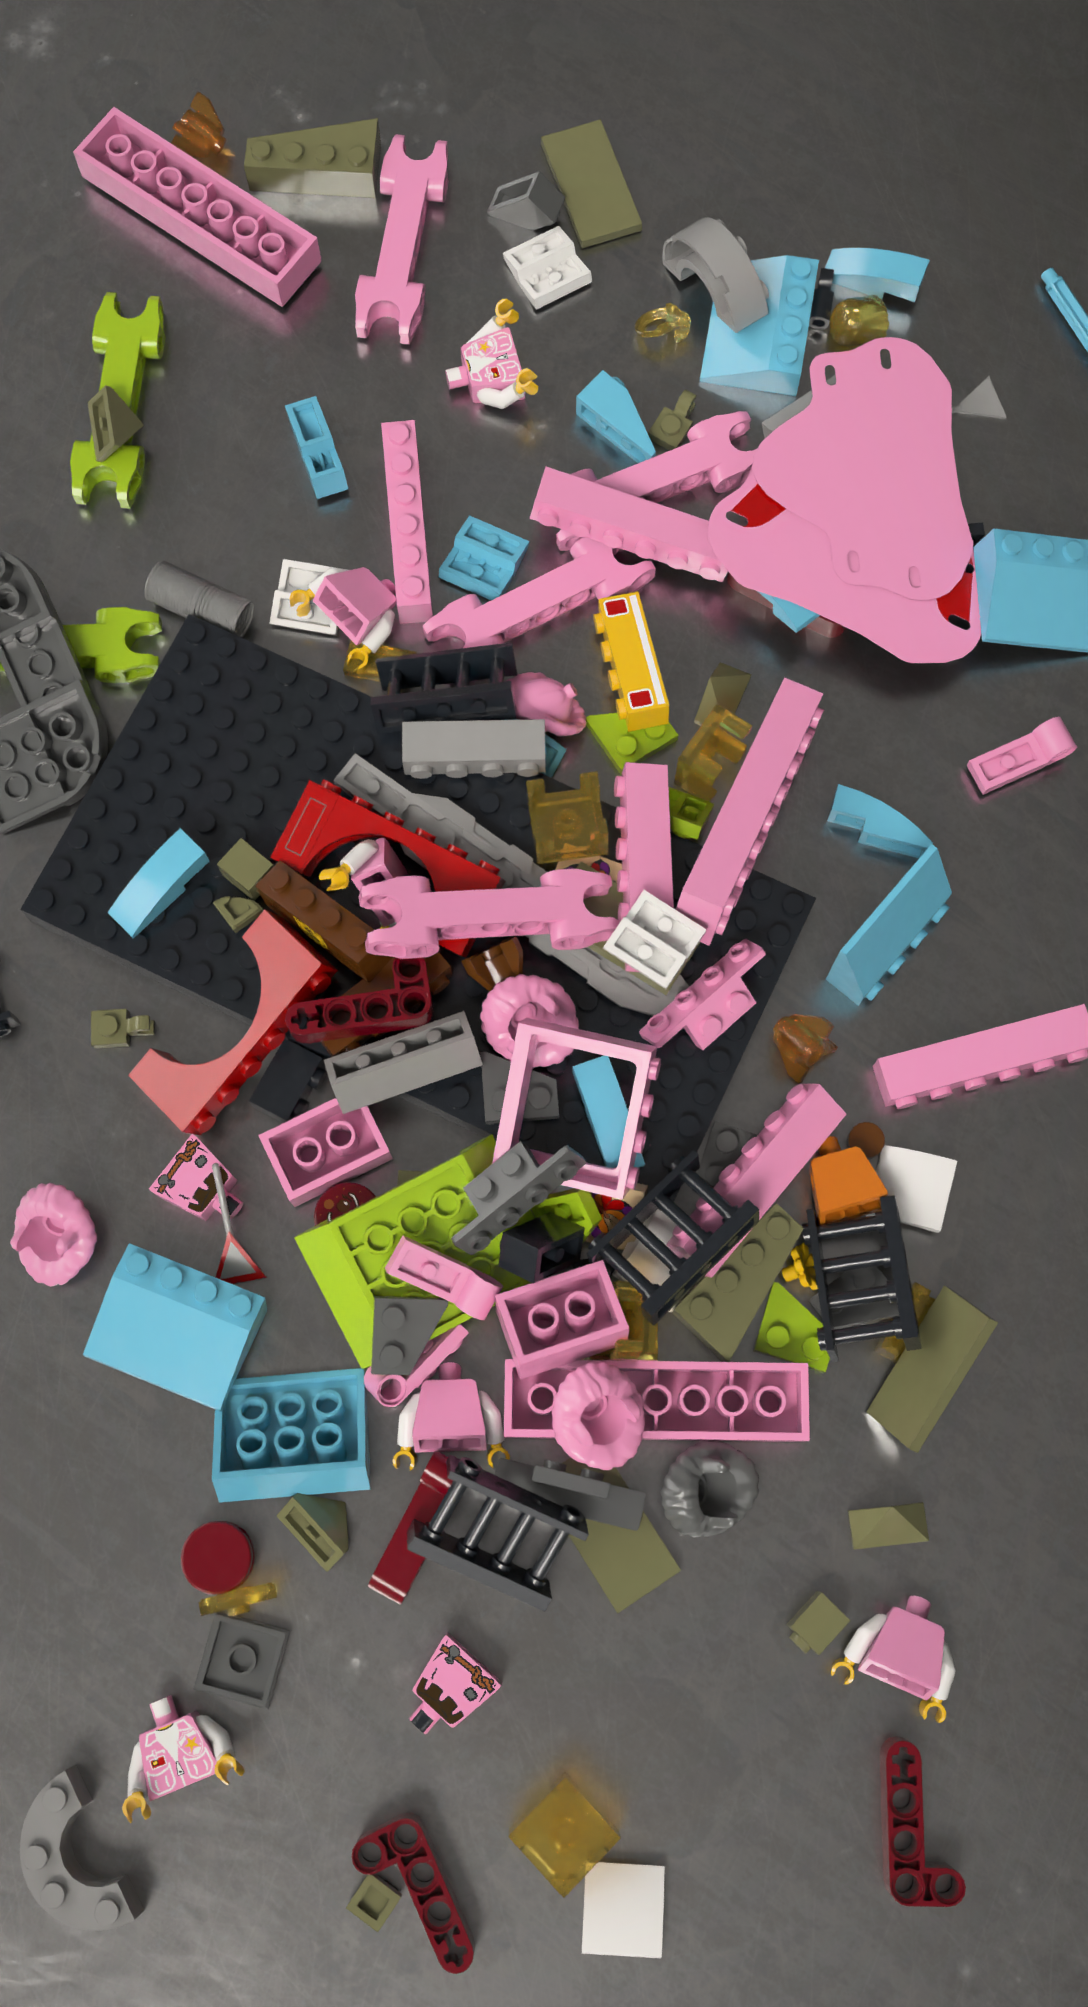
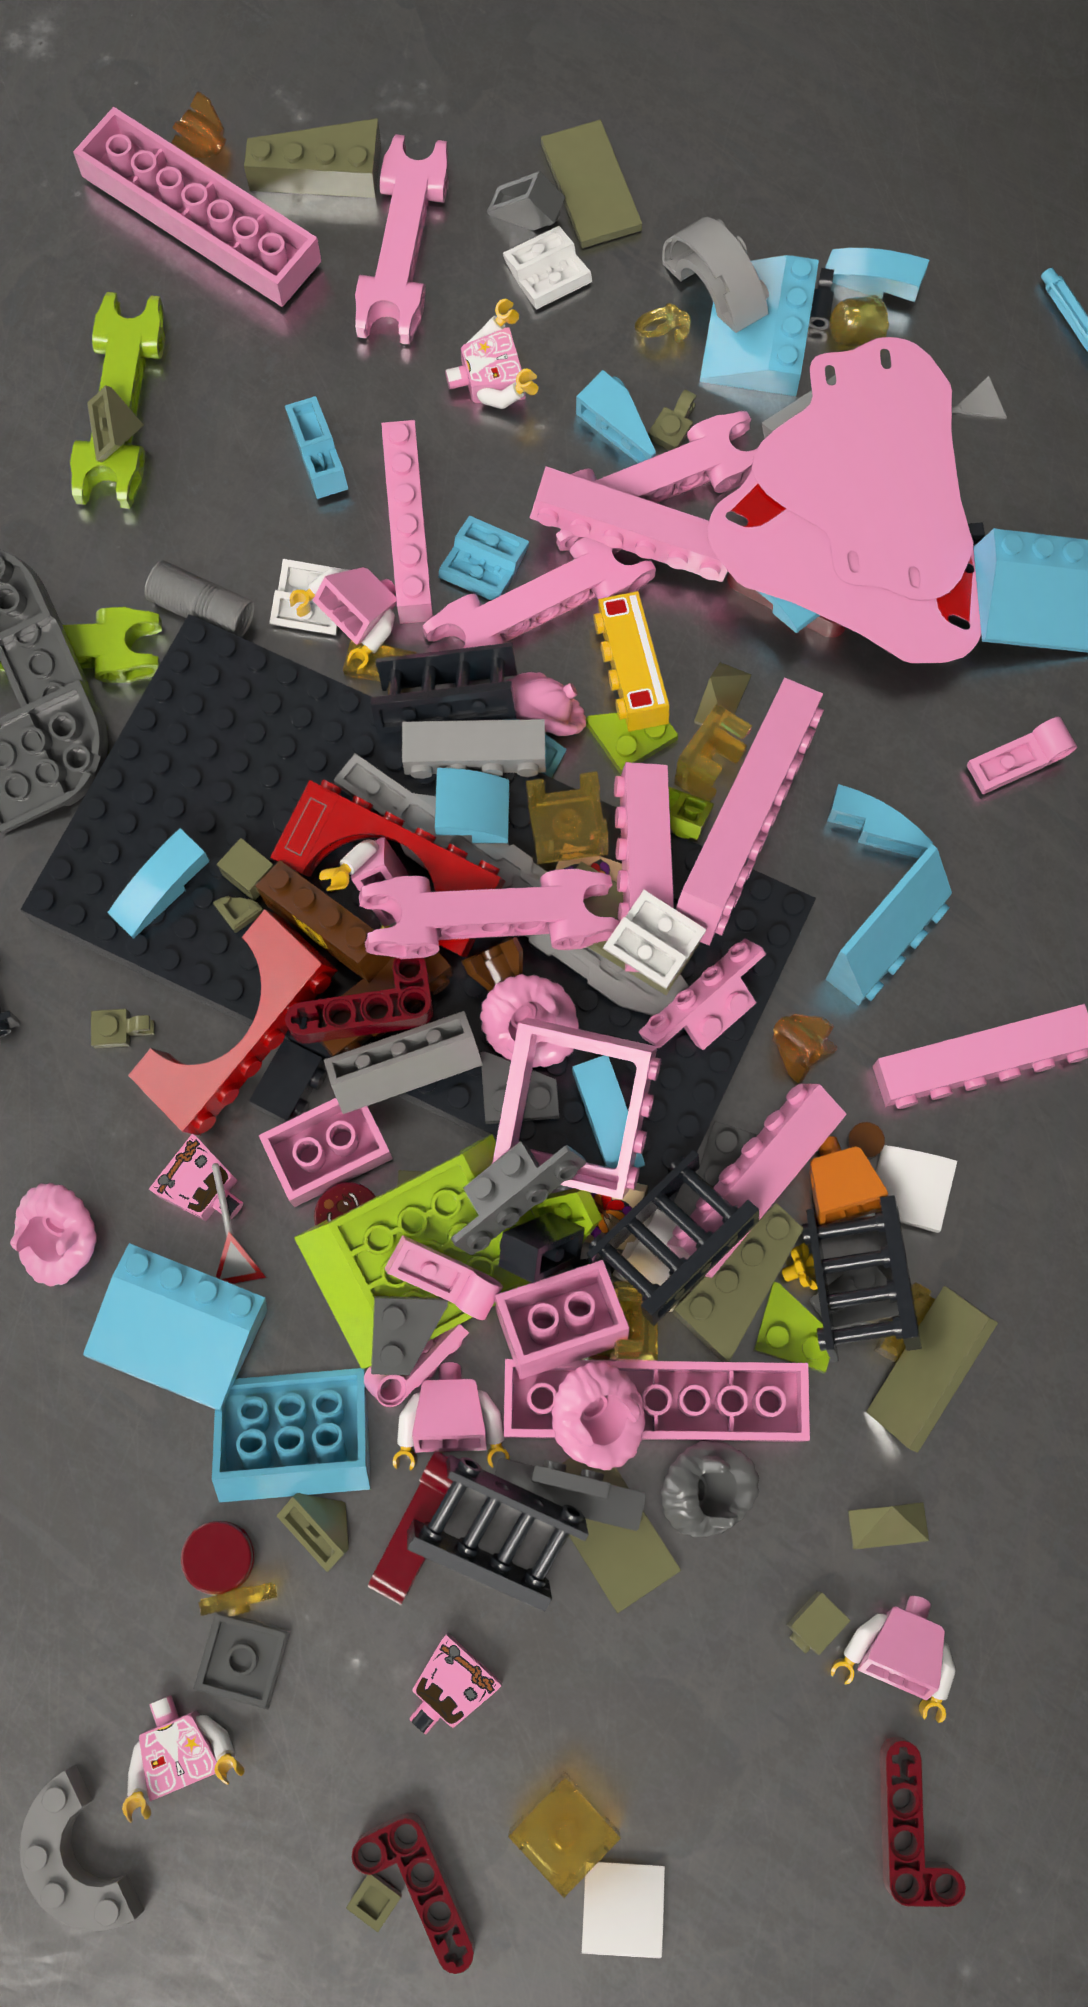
none -> medium azure slope [435,768,509,843]

